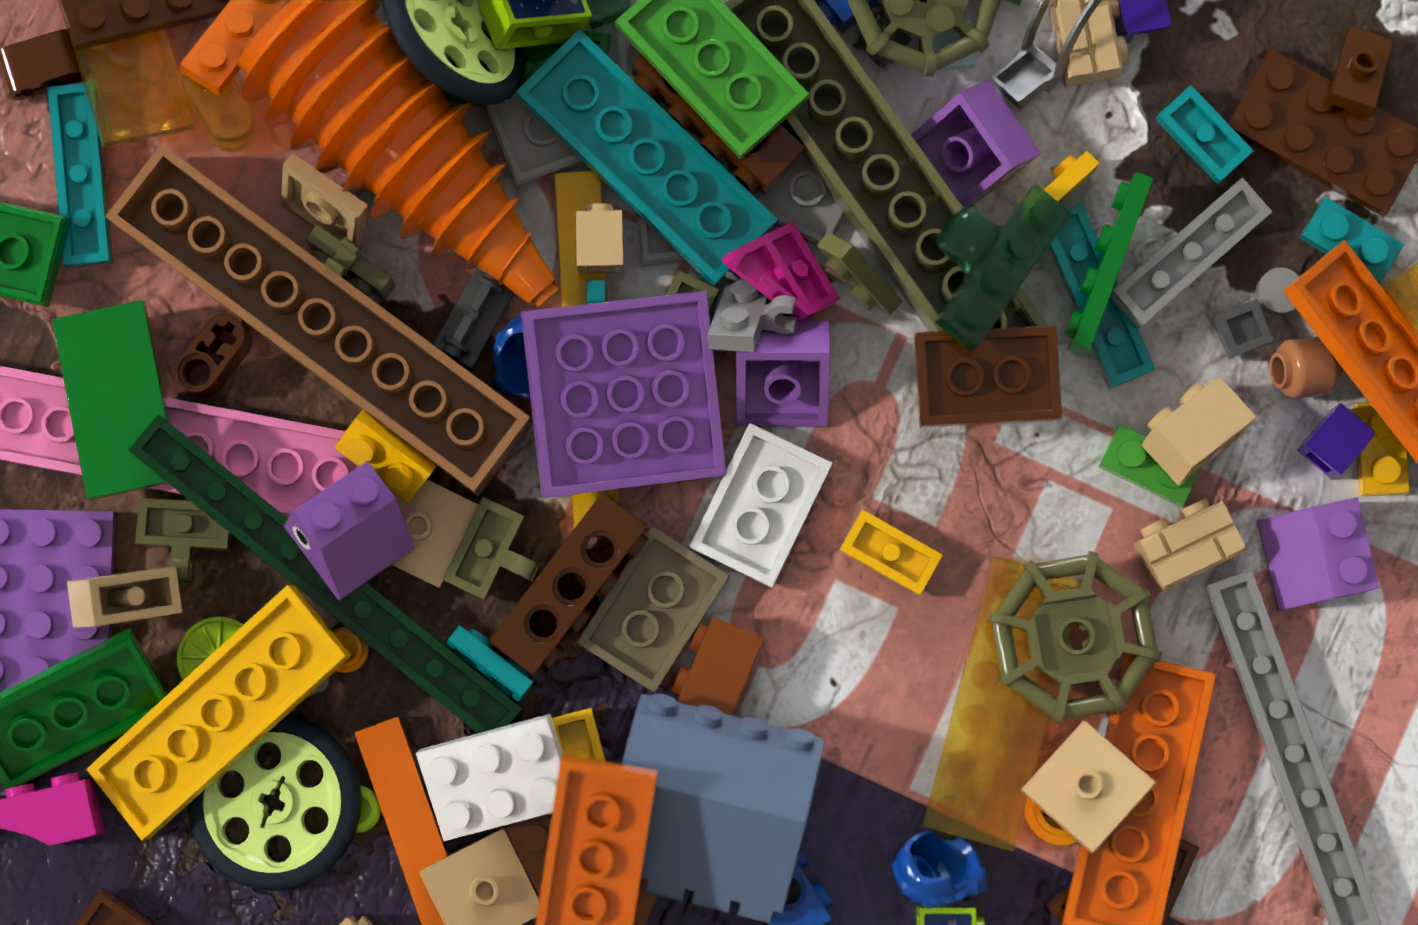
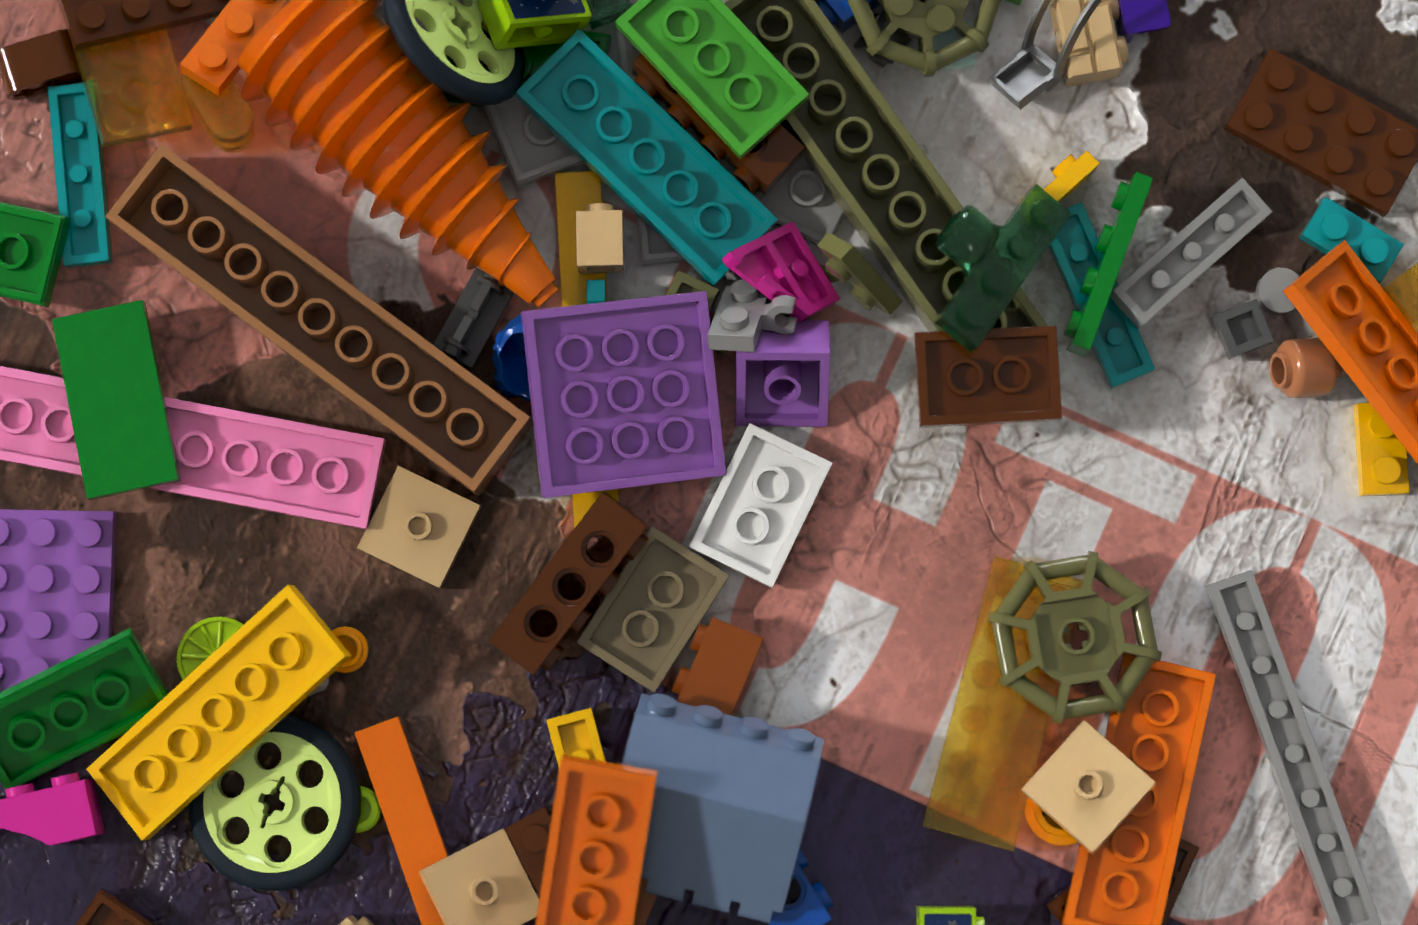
tan brick [67,566,182,628] -> none
dark green plate [128,414,522,733] -> none
olive plate [135,498,232,582] -> none
reddish brown beam [175,314,252,398] -> none
tan plate [281,153,368,247] -> none
medium lavender slope [284,461,415,601] -> none
olive plate [306,225,396,300] -> none
yellow plate [334,409,437,503] -> none
white plate [416,714,563,841] -> none
olive plate [443,497,540,601] -> none
teal plate [446,625,533,706] -> none
yellow plate [839,509,943,596] -> none
blue hair [892,830,988,908] -> none
medium lavender slope [911,80,1041,209] -> none
bright green plate [1098,424,1201,507] -> none
tan brick [1133,498,1247,593] -> none
tan brick [1141,376,1257,486] -> none
teal plate [1155,85,1254,185] -> none
medium lavender slope [1257,497,1380,611] -> none
dark purple panel [1297,403,1375,480] -> none
reddish brown plate [1327,25,1393,117] -> none

